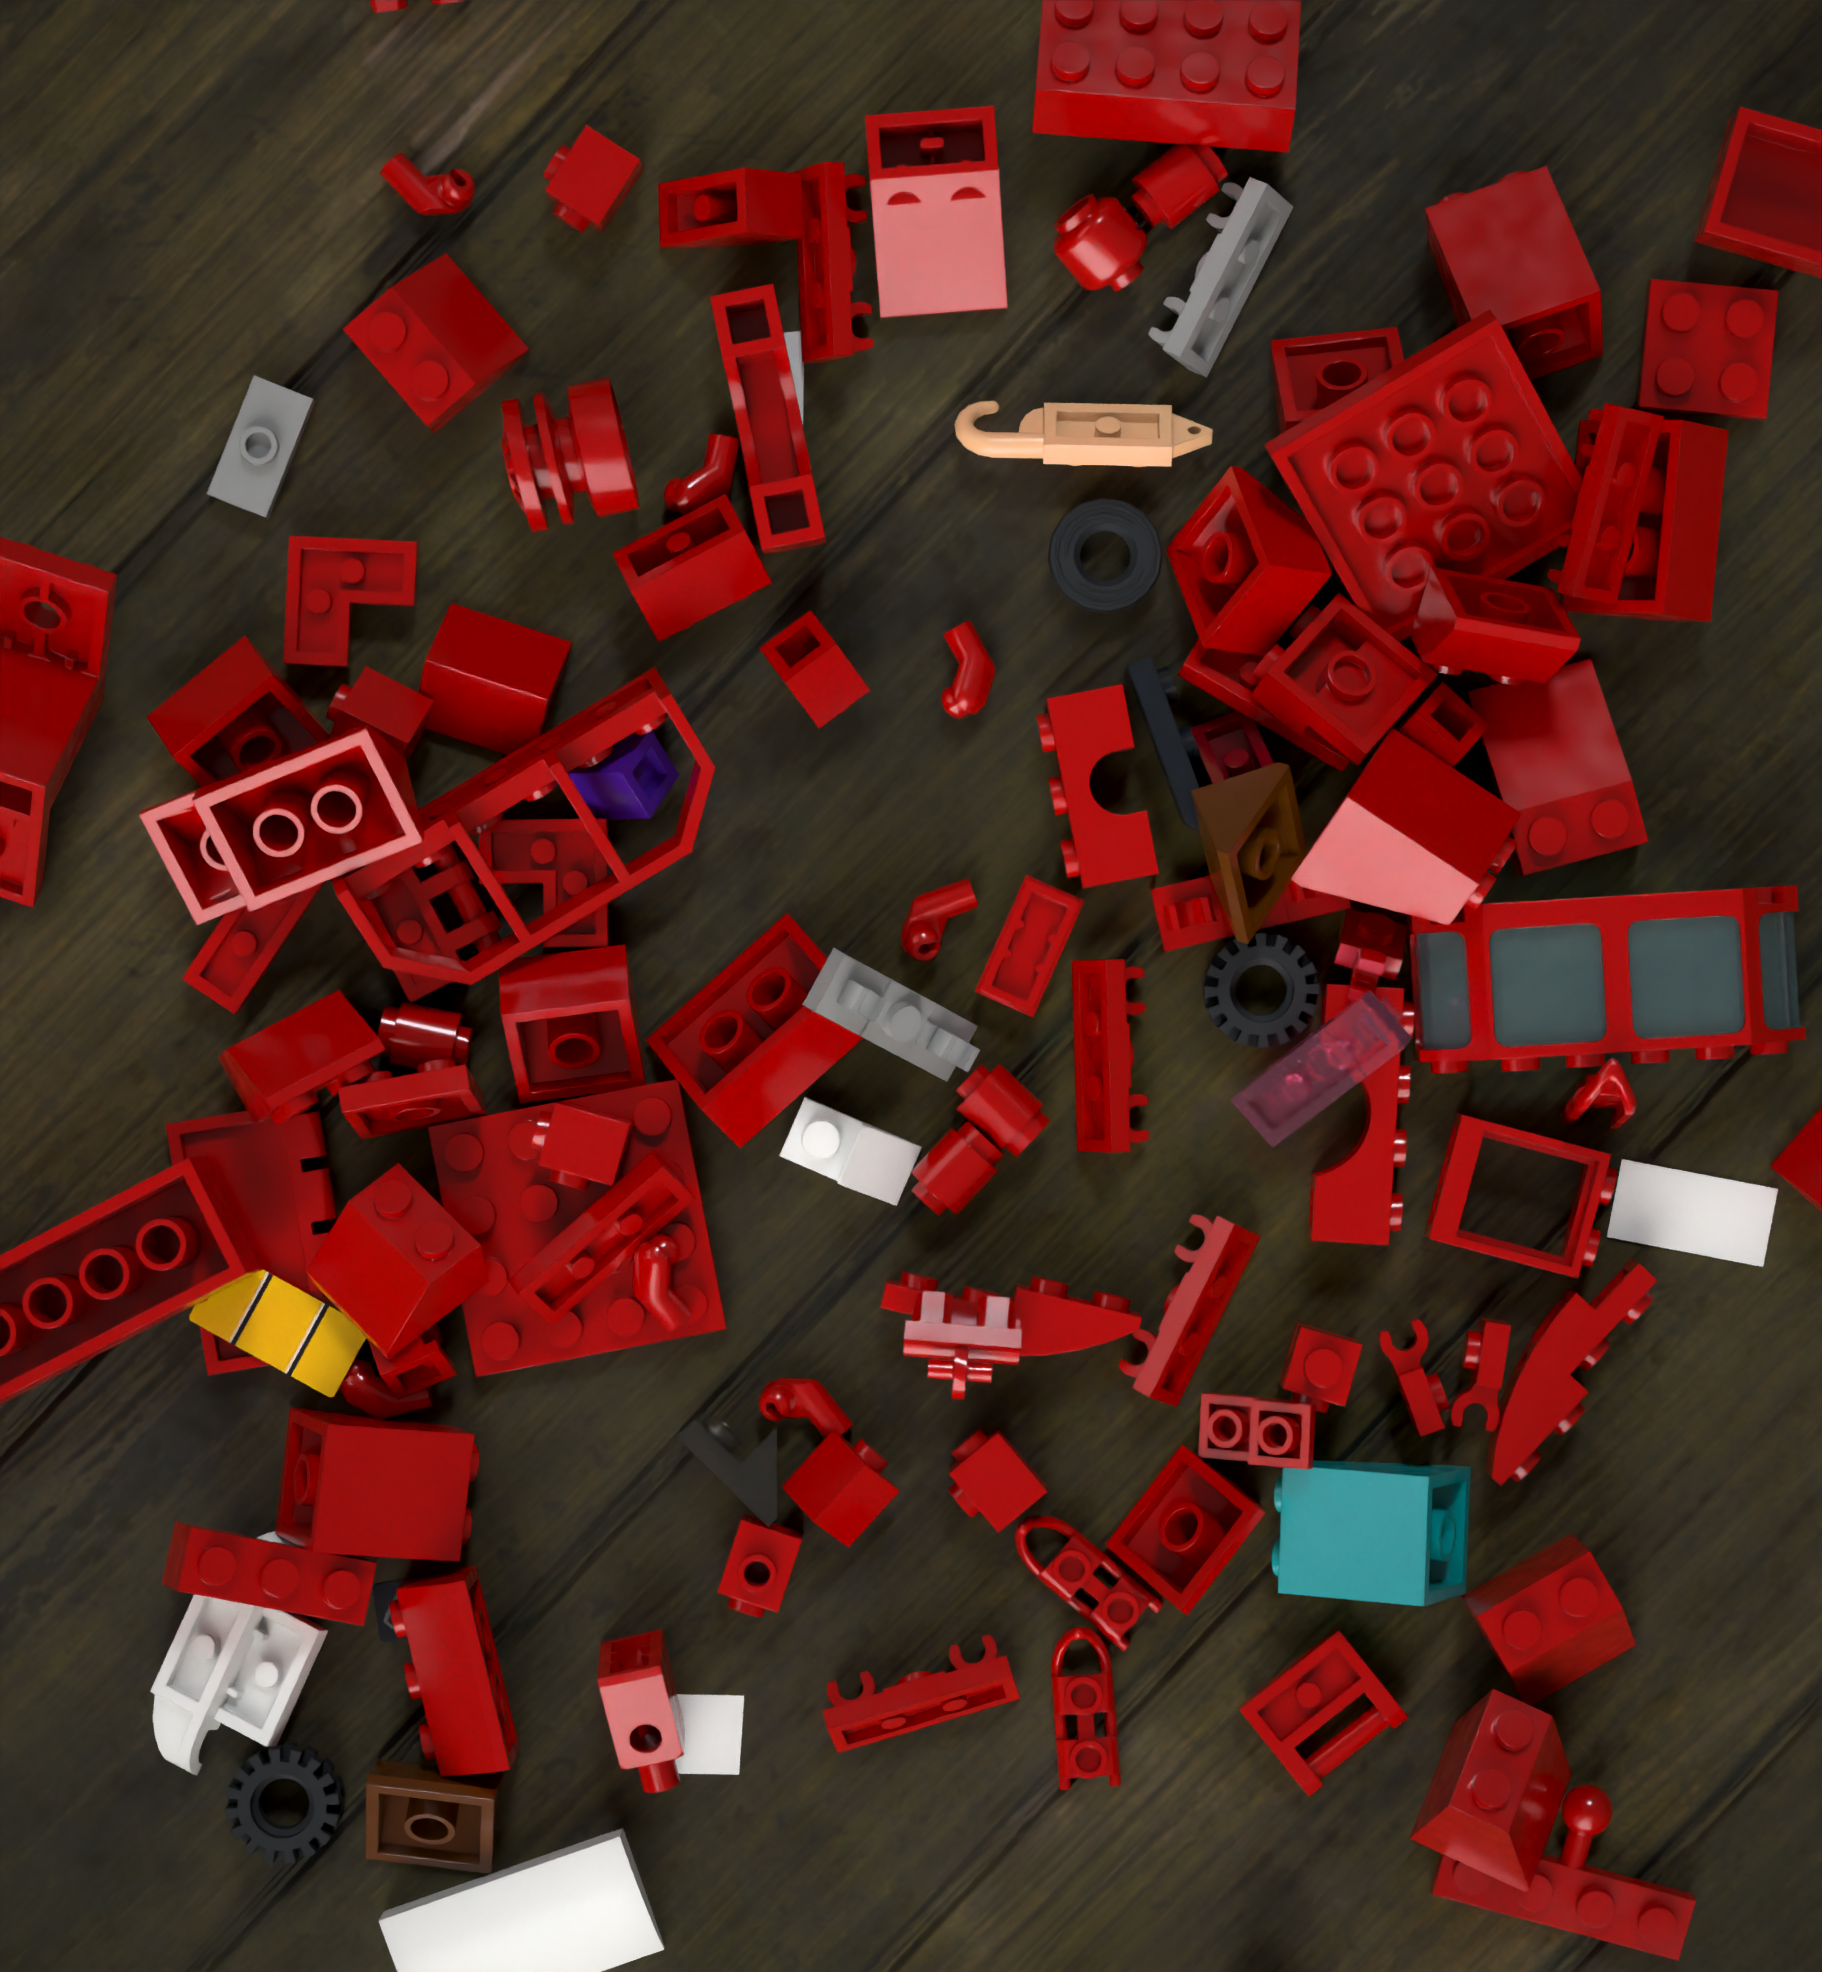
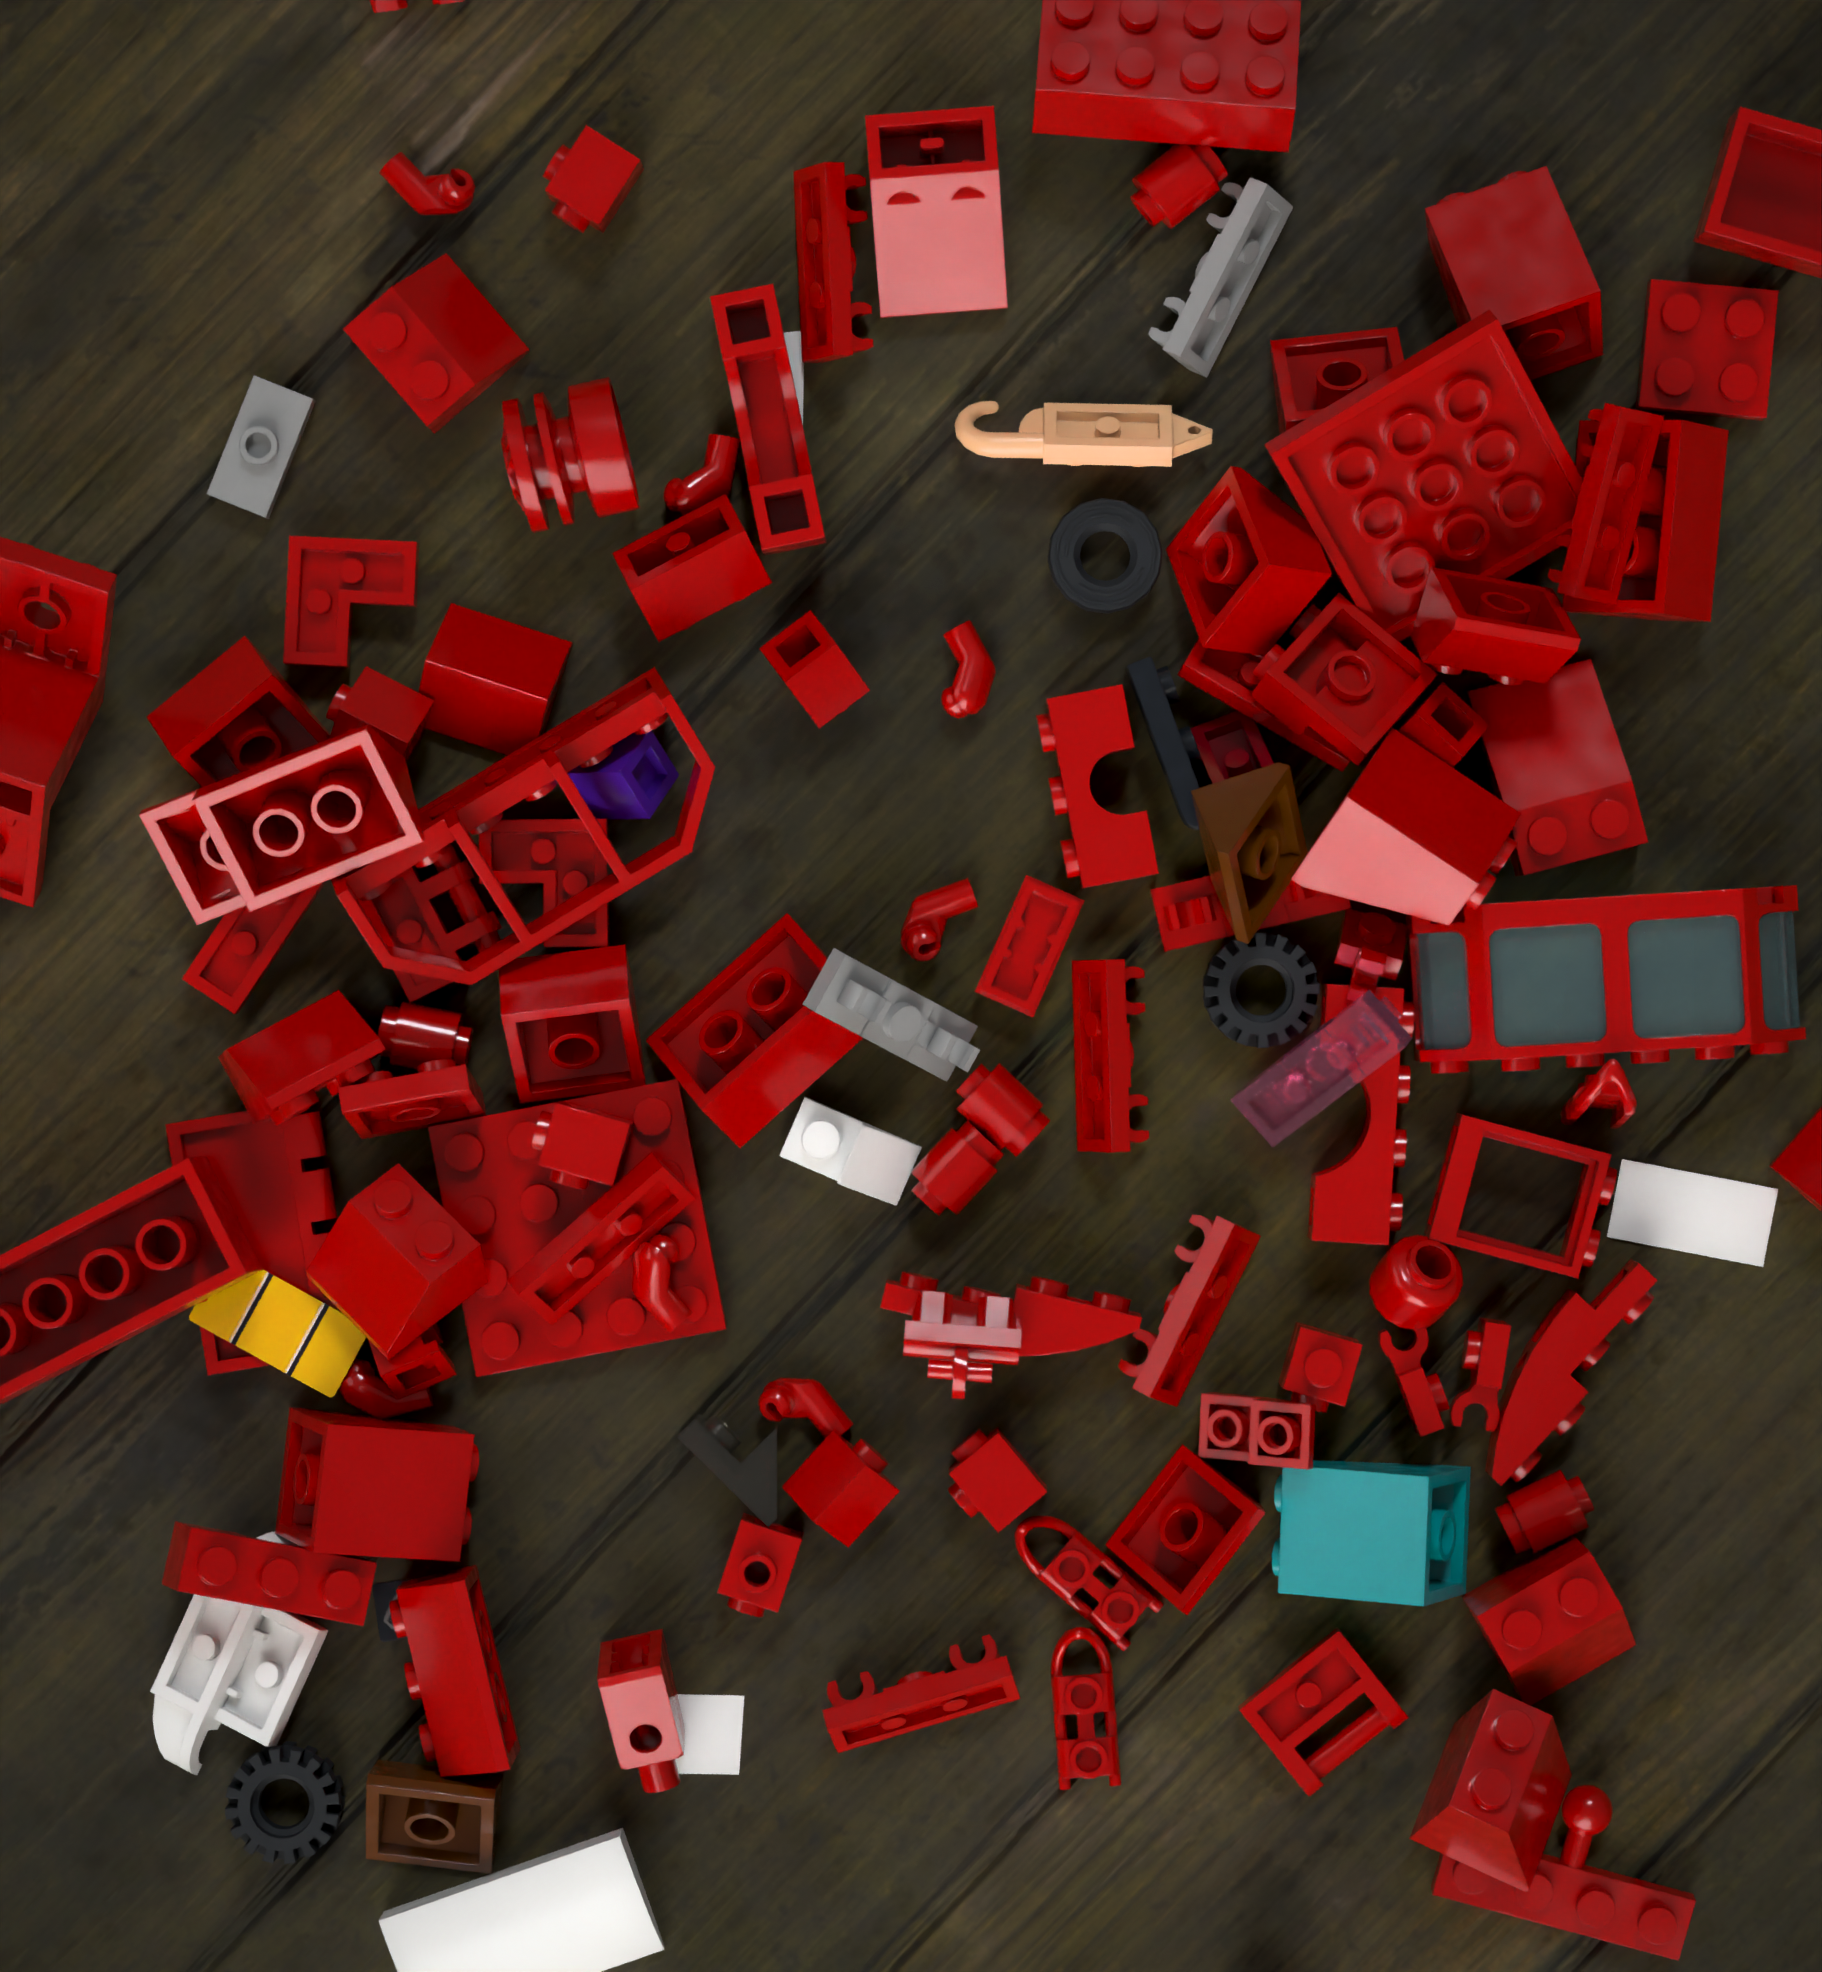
red slope [658,167,803,248] -> none
red head [1053,194,1148,292] -> none
none -> red head [1369,1235,1463,1330]
none -> red brick [1494,1469,1595,1554]

